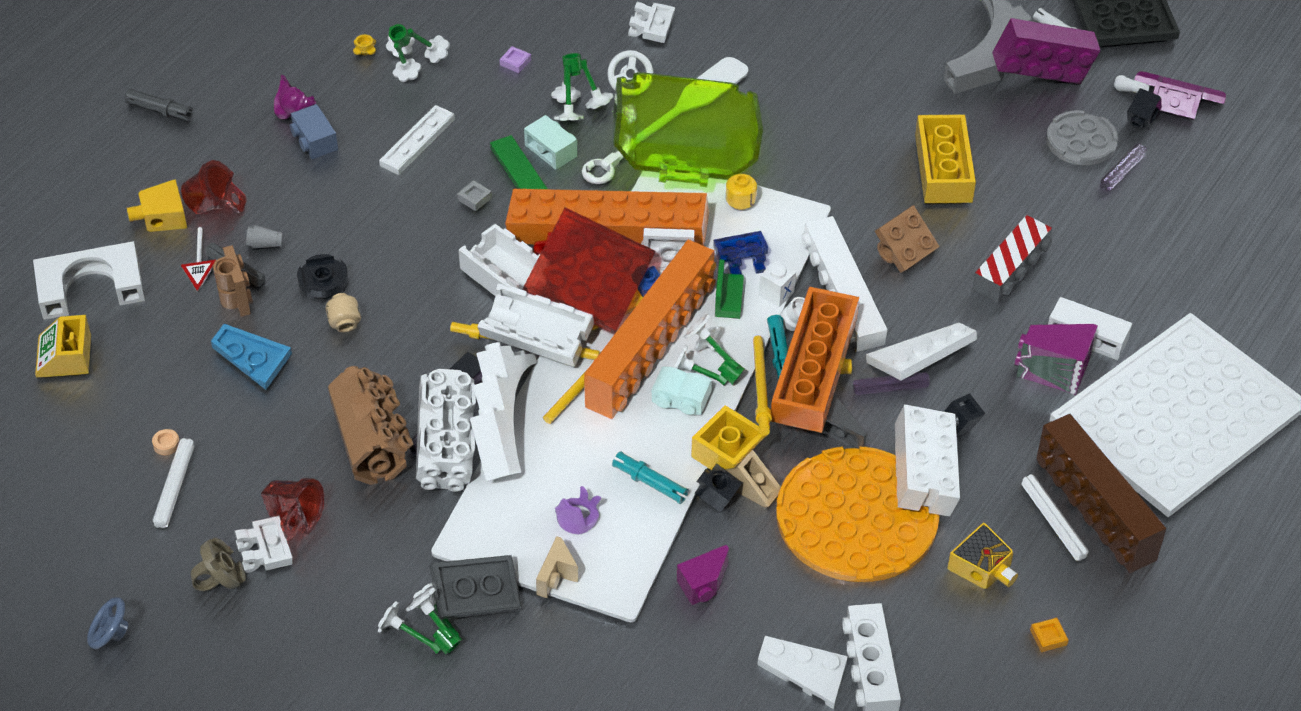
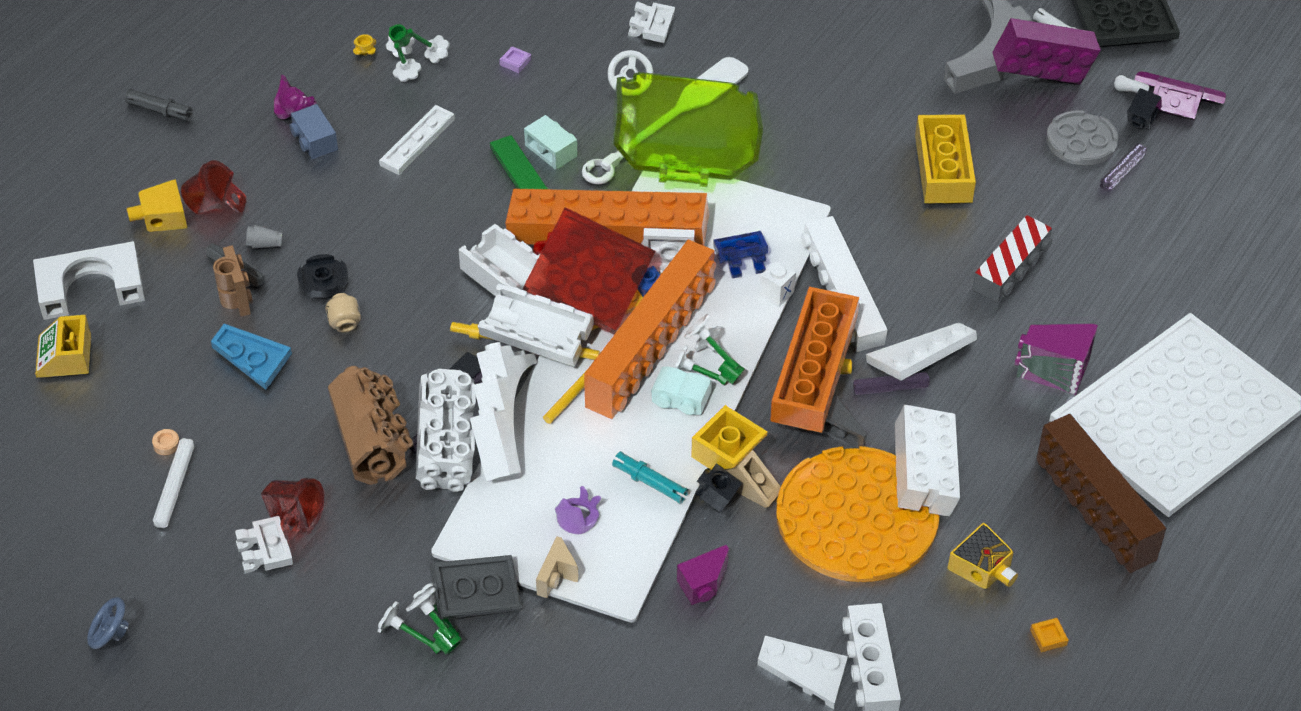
piece [181,227,217,292] -> none
dark tan tile [190,537,246,591] -> none
light grey plate [457,180,492,211] -> none
plant [551,53,614,121] -> none
green panel [715,259,744,319] -> none
yellow head [725,174,757,210] -> none
yellow bar [753,335,772,436] -> none
teal pin [767,315,788,380] -> none
white wheel [780,297,805,331] -> none
medium nougat plate [874,205,940,273] -> none
black brick [943,393,986,437] -> none
white axle [1022,474,1089,561] -> none
white brick [1048,297,1132,360] -> none

